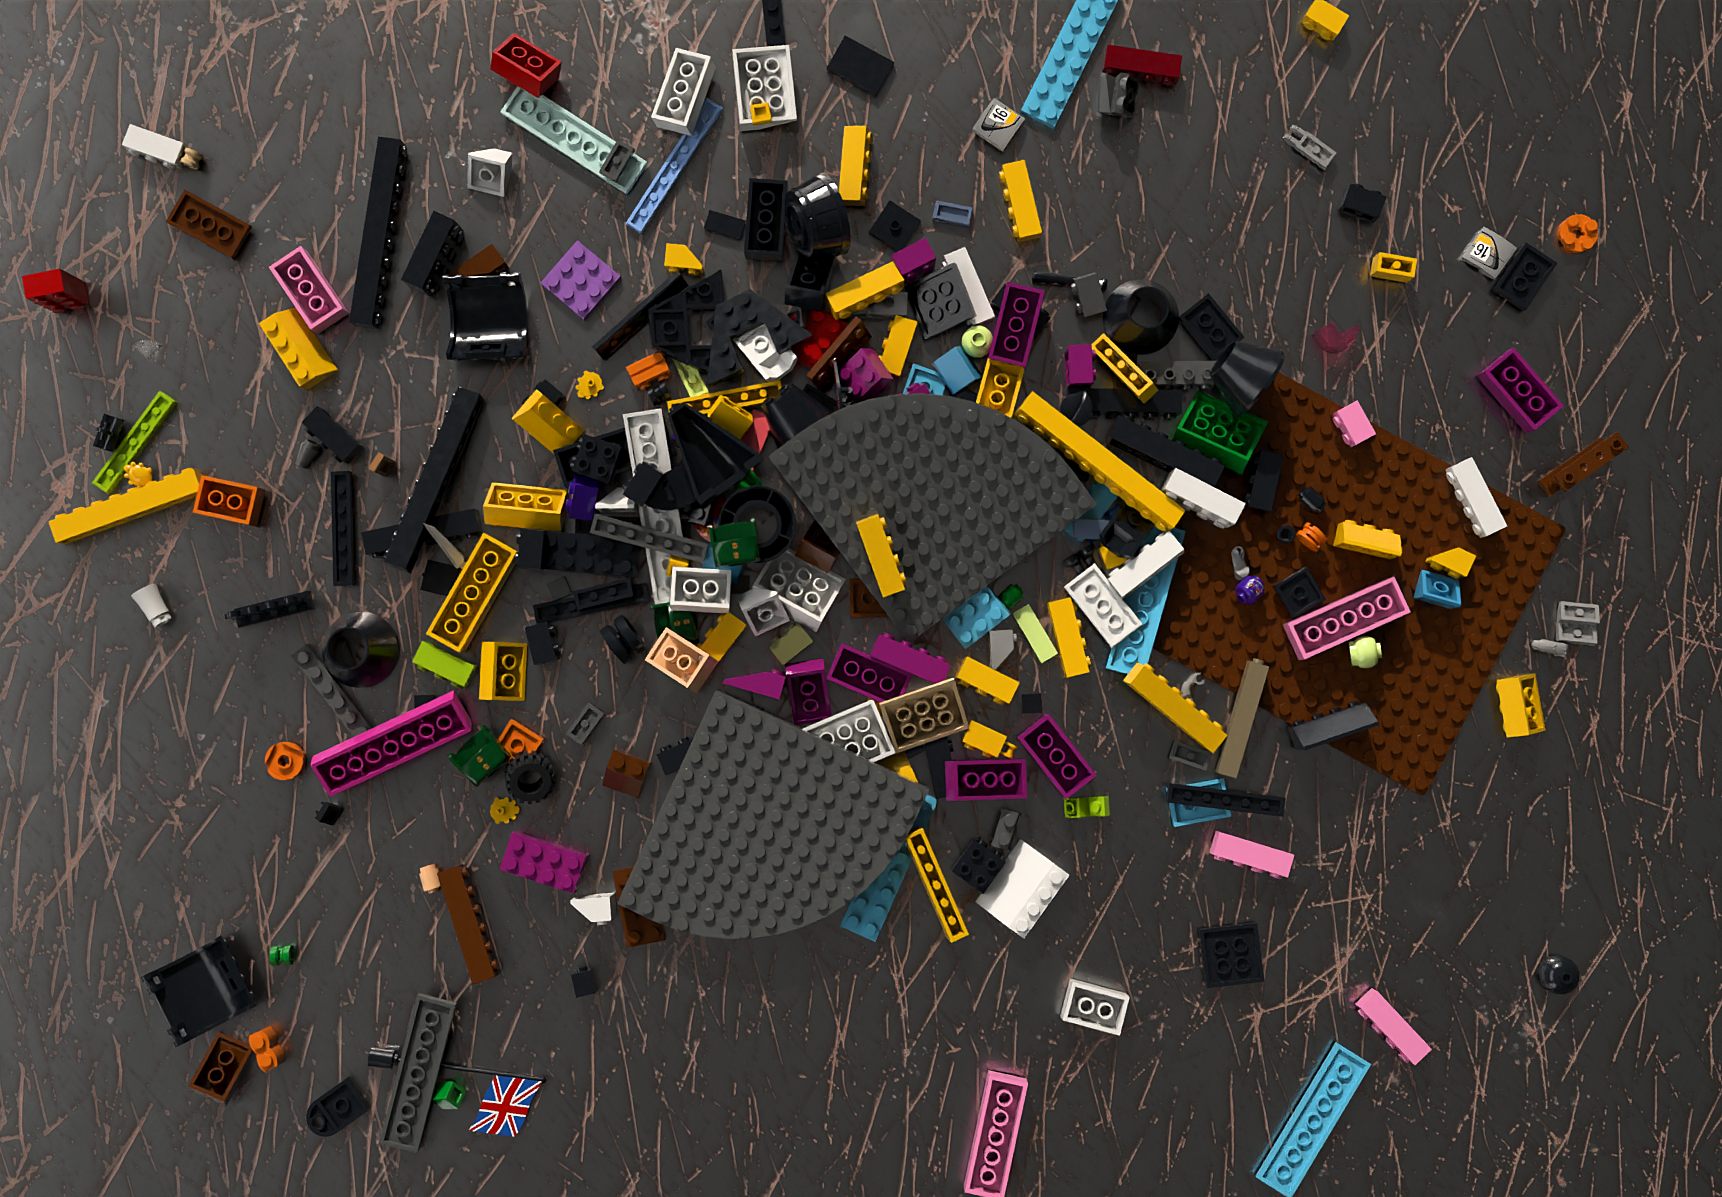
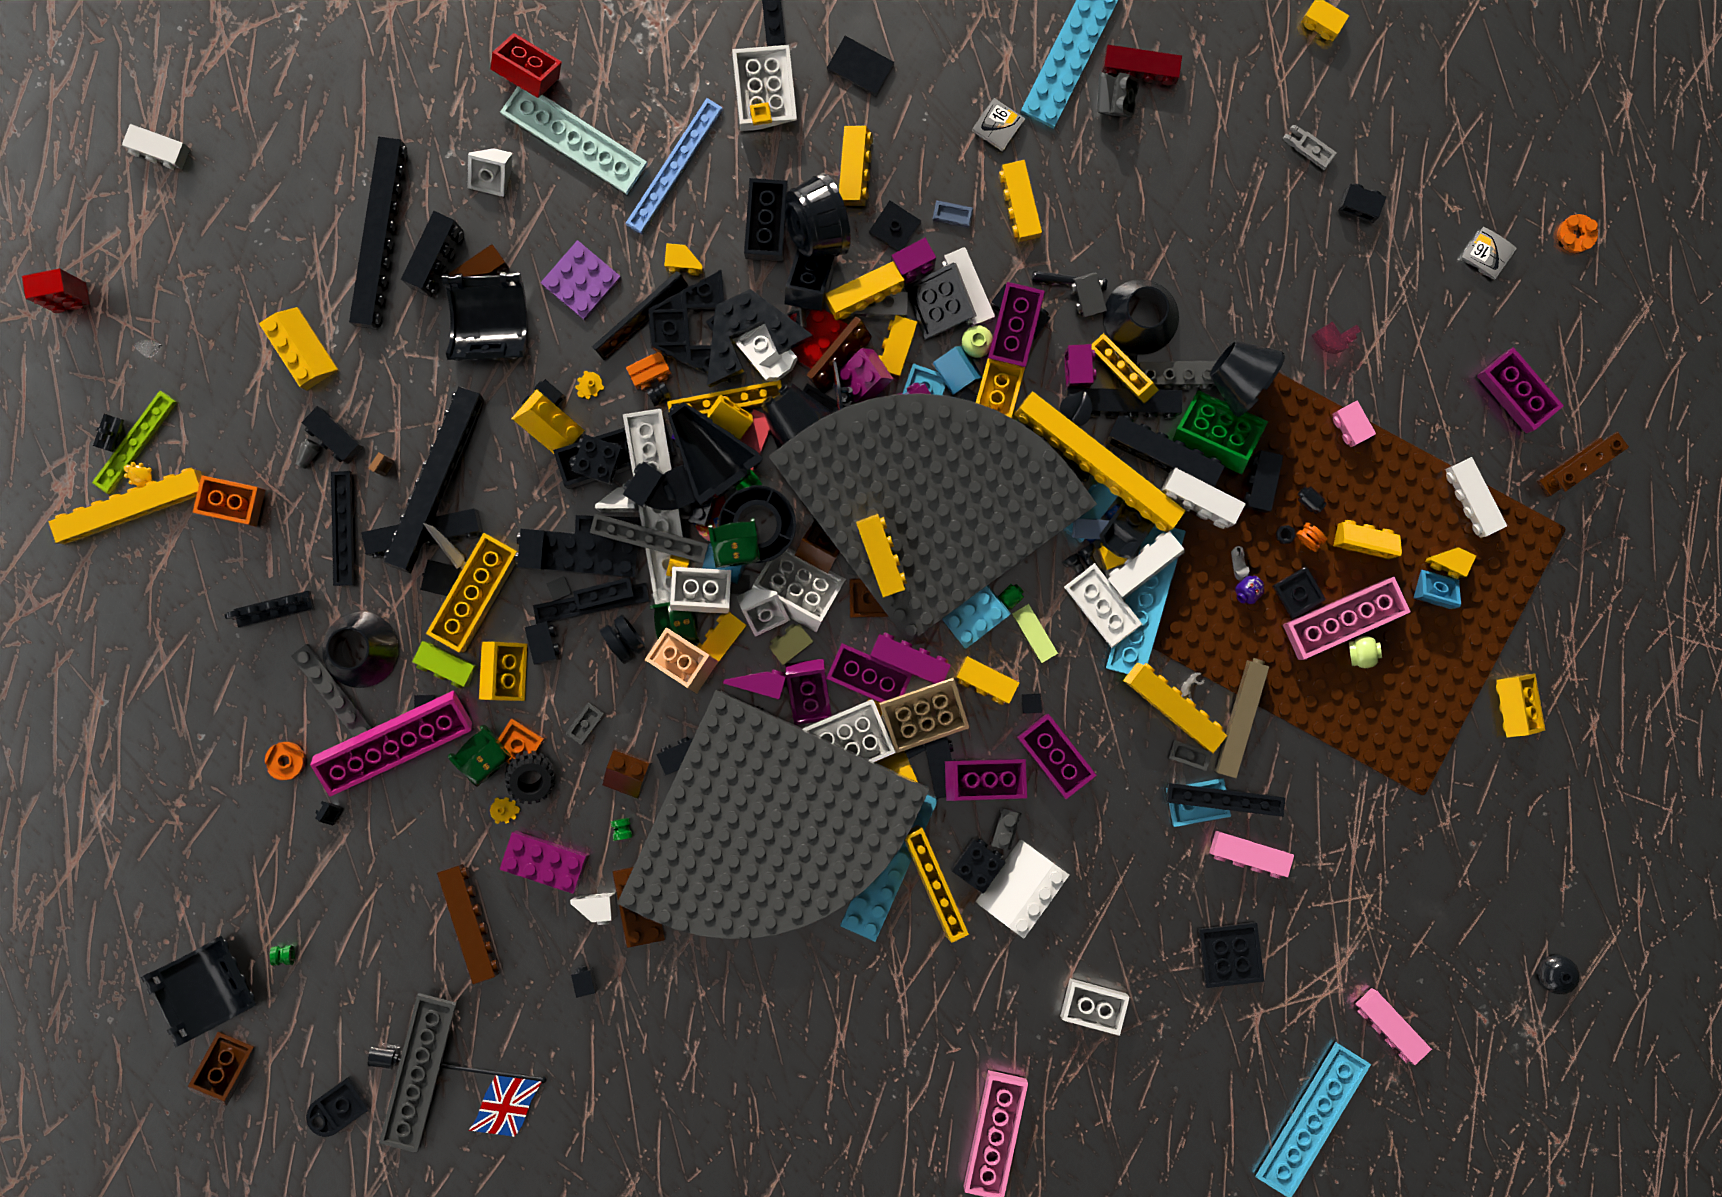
white plant [131,583,172,628] -> none
reddish brown plate [166,189,252,260] -> none
tan wheel [180,148,204,170] -> none
orange brick [249,1026,285,1072] -> none
bright pink brick [269,246,349,334] -> none
light nougat brick [419,864,441,894] -> none
green panel [431,1081,466,1109] -> none
yellow slope [483,483,568,532] -> none
dark purple brick [565,475,598,521] -> none
dark grey plate [599,139,635,183] -> none
white brick [651,48,716,136] -> none
yellowish green tile [672,358,709,397] -> none
black tile [704,210,746,240] -> none
yellow brick [961,720,1018,759] -> none
light grey slope [988,630,1017,670] -> none
yellow brick [1047,597,1091,678] -> none
lime slope [1064,796,1110,818] -> none
black plate [1178,293,1244,361] -> none
black slope [1288,700,1379,750] -> none
yellow brick [1370,252,1417,283] -> none
black plate [1492,242,1557,311] -> none
light grey piece [1531,639,1568,657] -> none
light grey slope [1556,601,1600,646] -> none
none -> green wheel [610,818,632,841]

